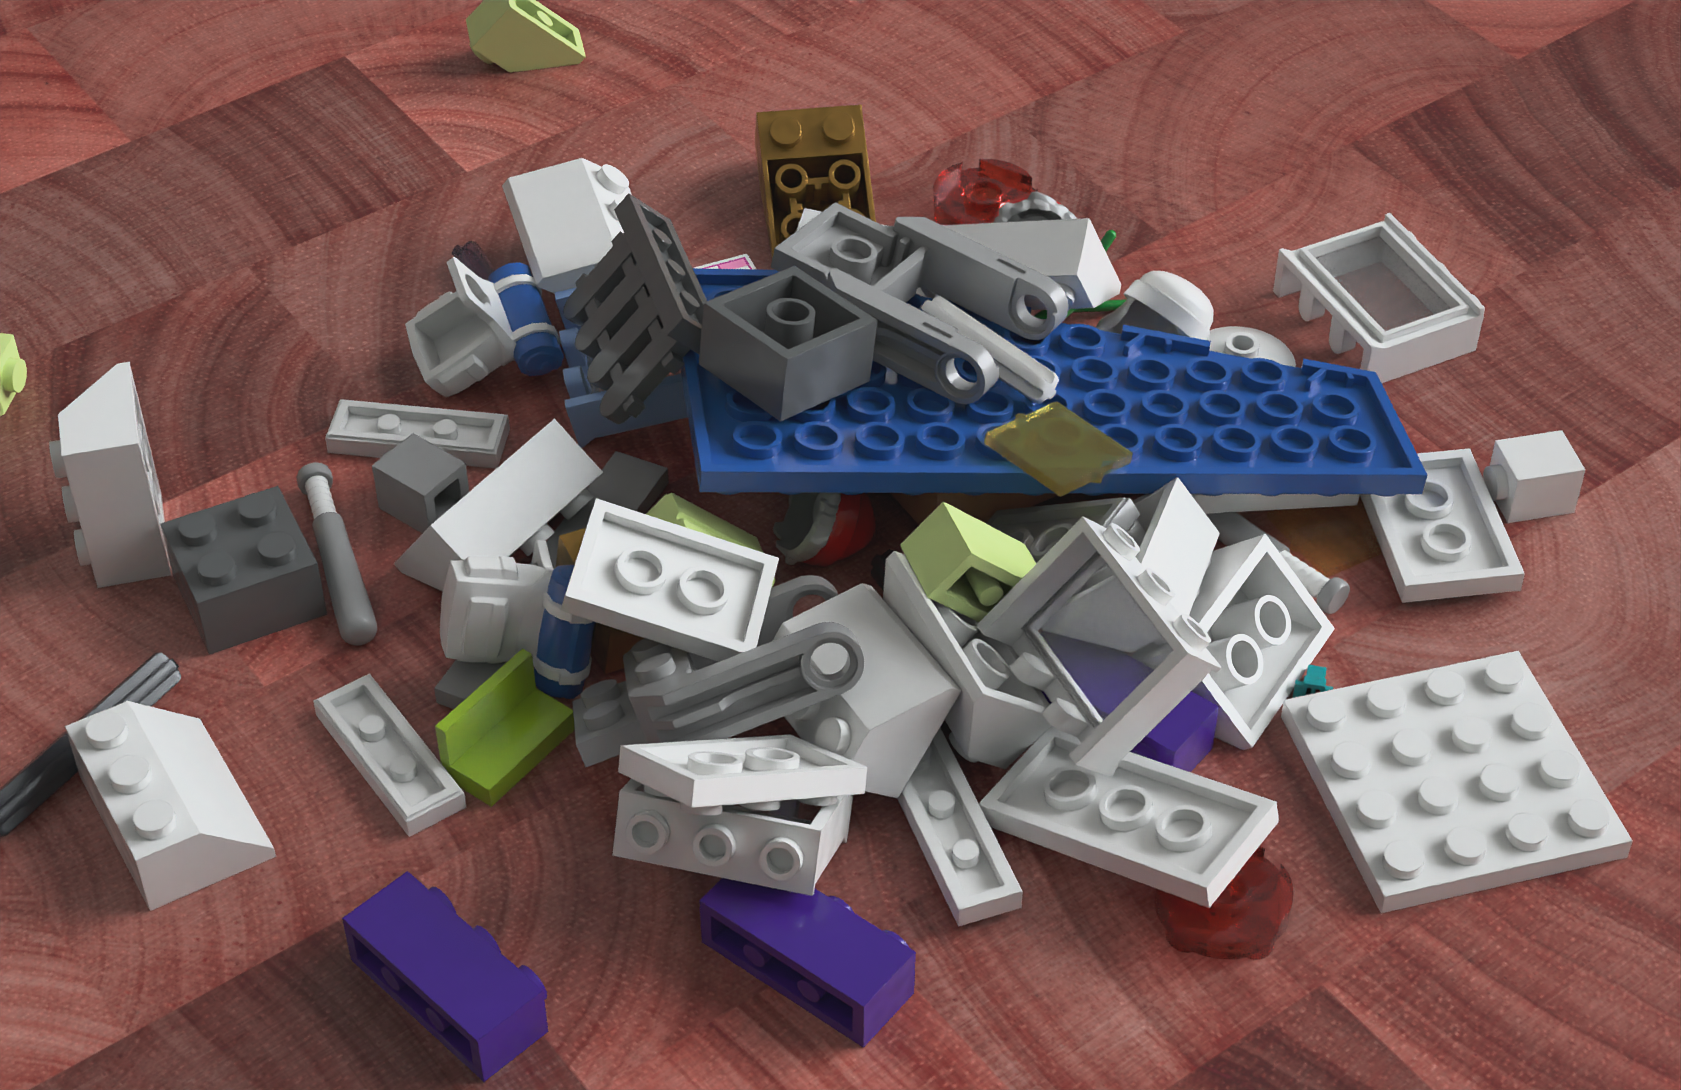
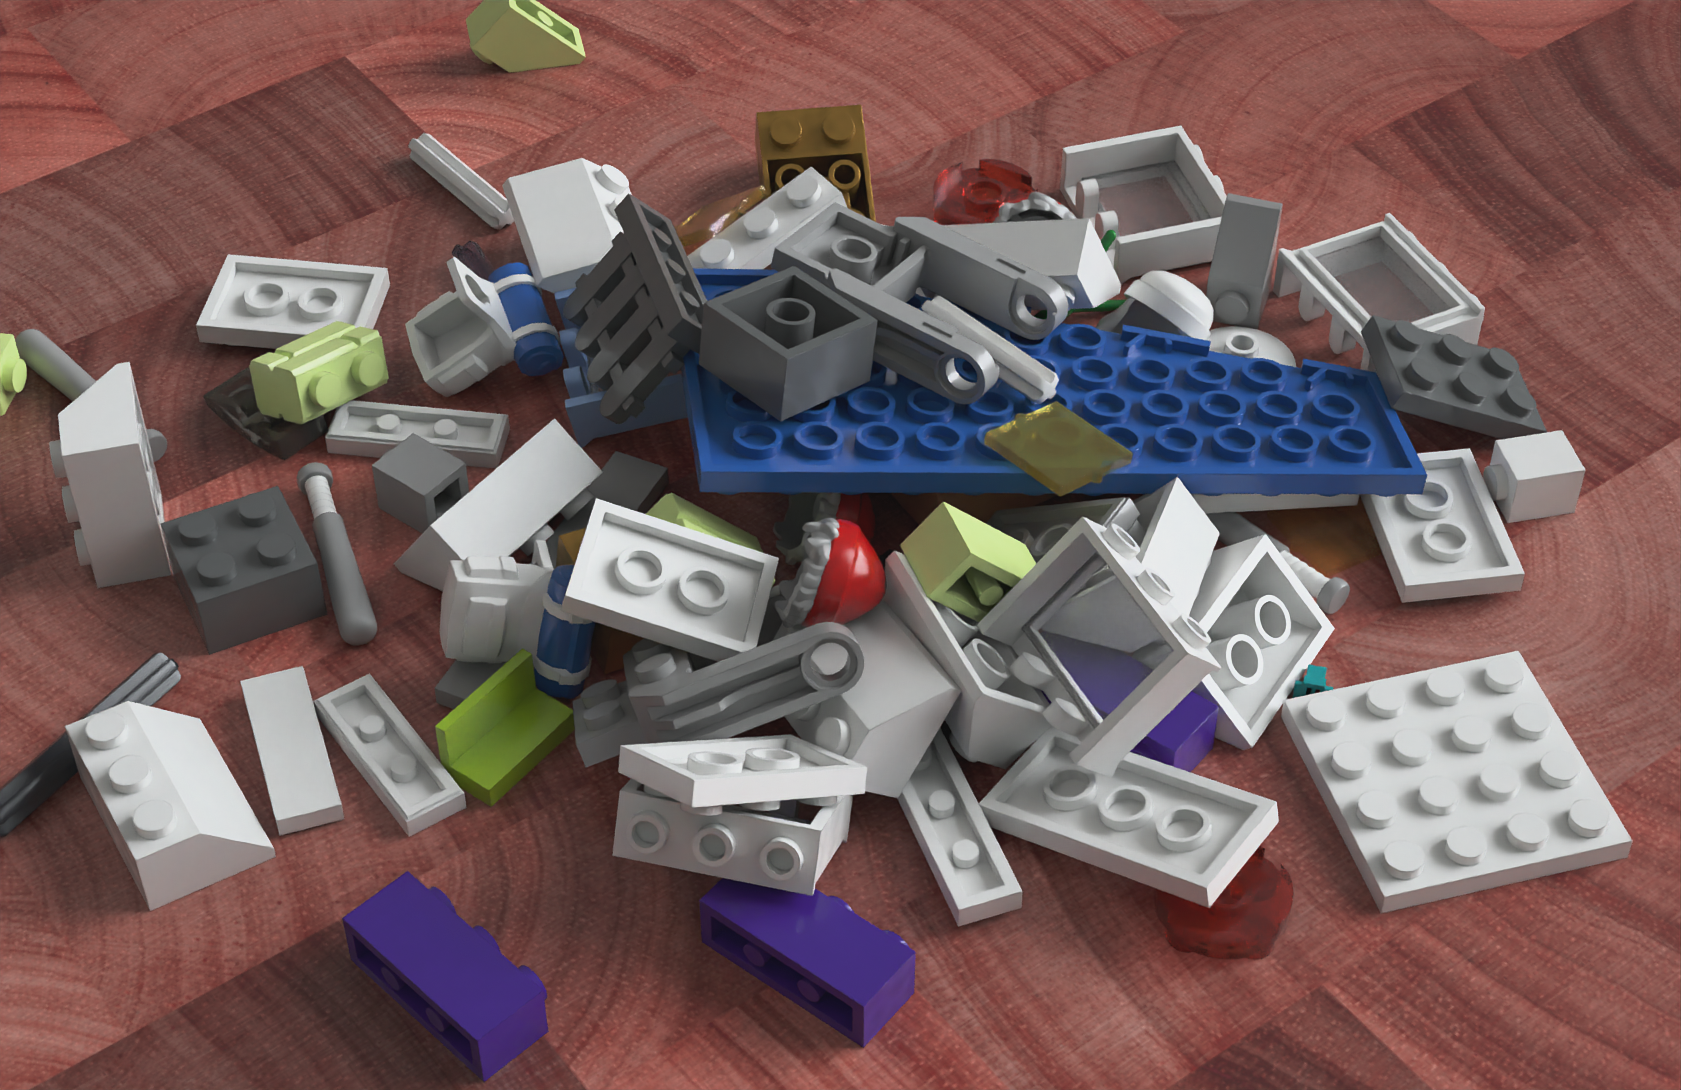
none -> light grey piece [15,329,168,462]
none -> white plate [196,254,390,349]
none -> clear smoke slope [203,367,328,460]
none -> white tile [240,666,344,836]
none -> yellowish green brick [249,321,389,425]
none -> white axle [408,133,514,230]
none -> clear yellow piece [674,185,768,247]
none -> white plate [687,167,848,269]
none -> red hair [775,518,887,628]
none -> white window [1060,126,1227,284]
none -> light grey slope [1206,193,1283,329]
none -> dark grey plate [1361,315,1547,439]

